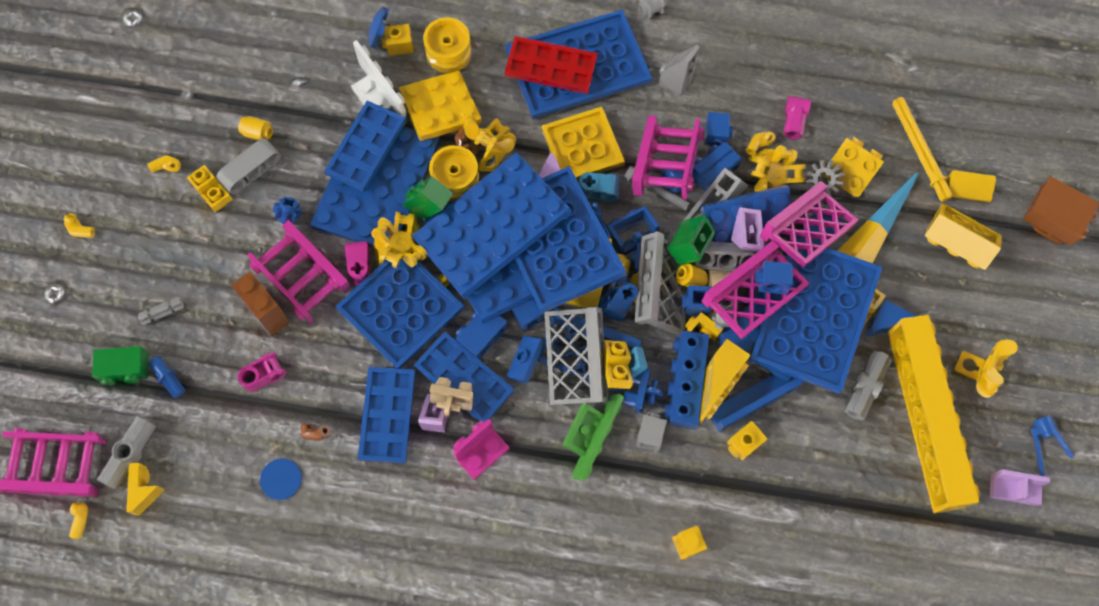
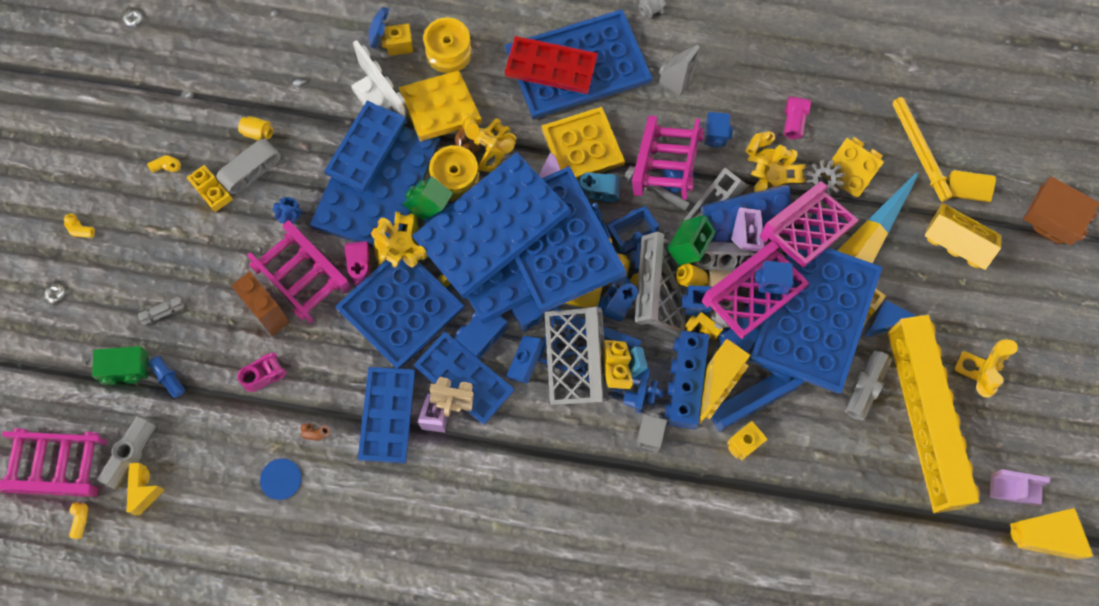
dark pink bracket [452,419,510,480] -> none
bright green bracket [562,394,624,481] -> none
yellow brick [672,525,707,560] -> none
blue brick [693,142,742,192] -> none
blue plant [1030,415,1074,477] -> none
none -> yellow slope [1010,508,1093,560]

